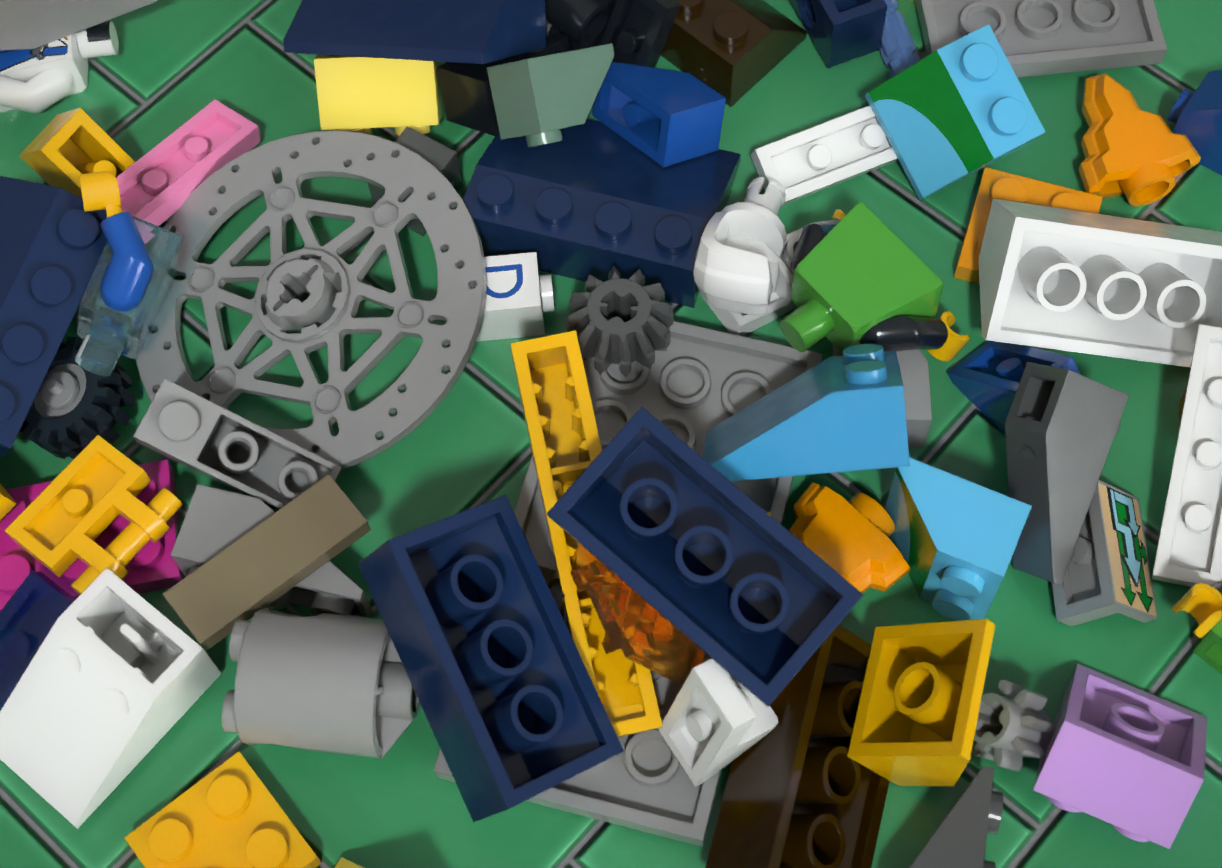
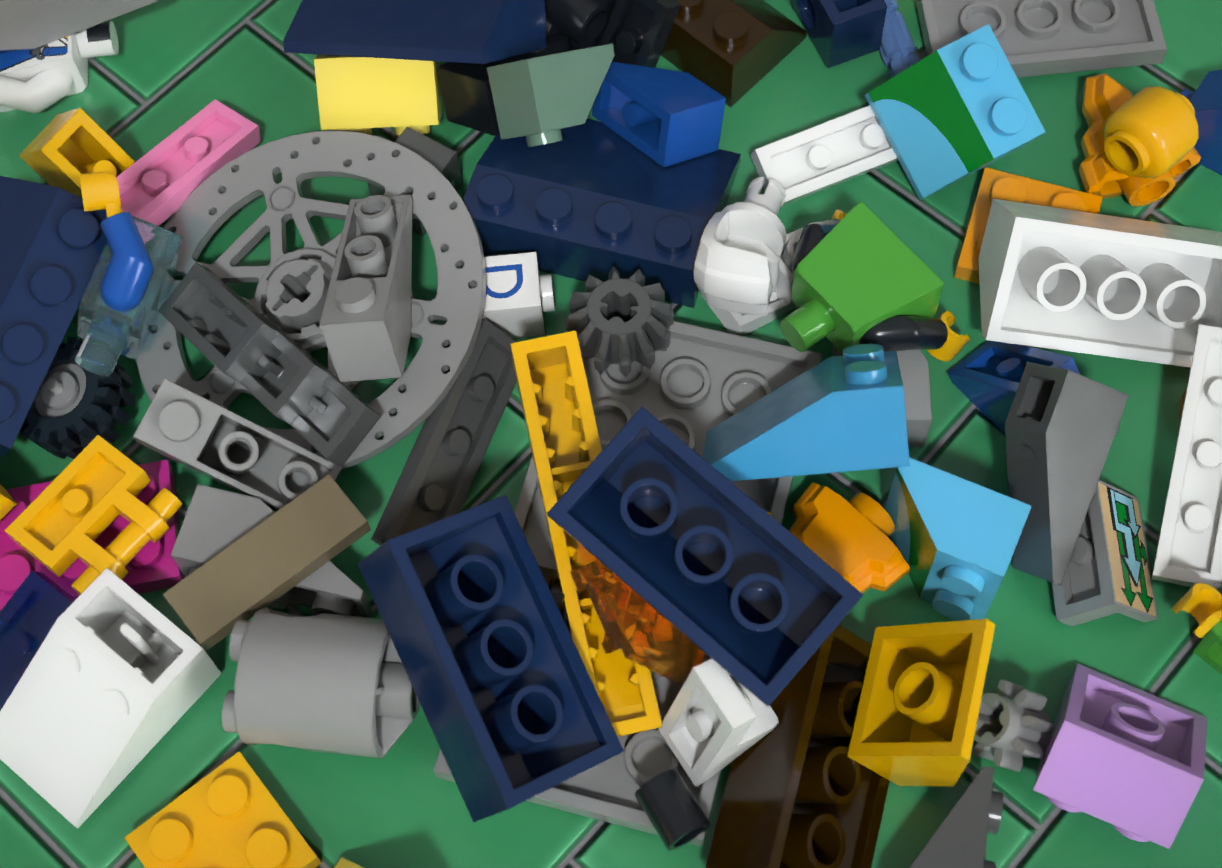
none -> dark grey slope [158,262,381,467]
none -> light grey slope [319,194,412,382]
none -> dark grey plate [371,319,517,546]
none -> black hinge [635,768,711,851]
none -> yellow head [1104,86,1199,179]

